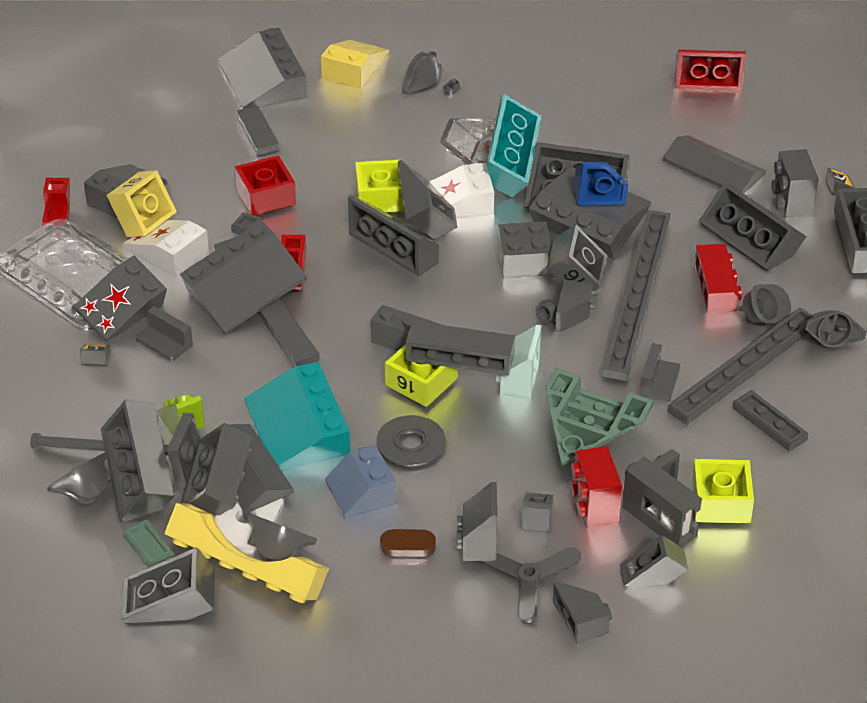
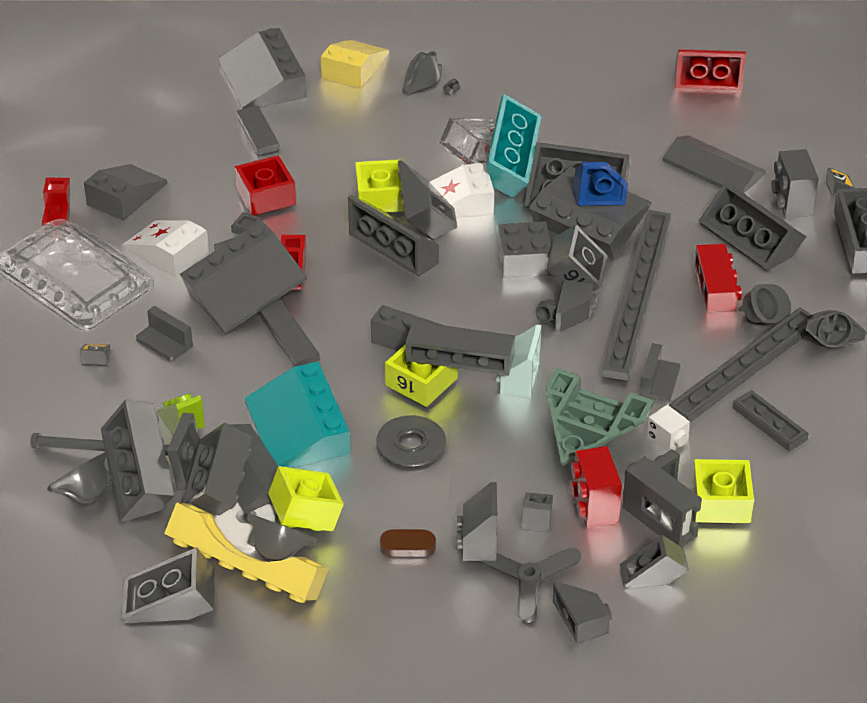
dark grey slope [73,255,167,342] -> none
light yellow brick [106,170,177,237] -> none
sand green tile [123,519,175,568] -> none
sand blue slope [325,444,396,519] -> none
none -> neon yellow brick [268,466,344,531]
none -> white brick [647,405,690,452]

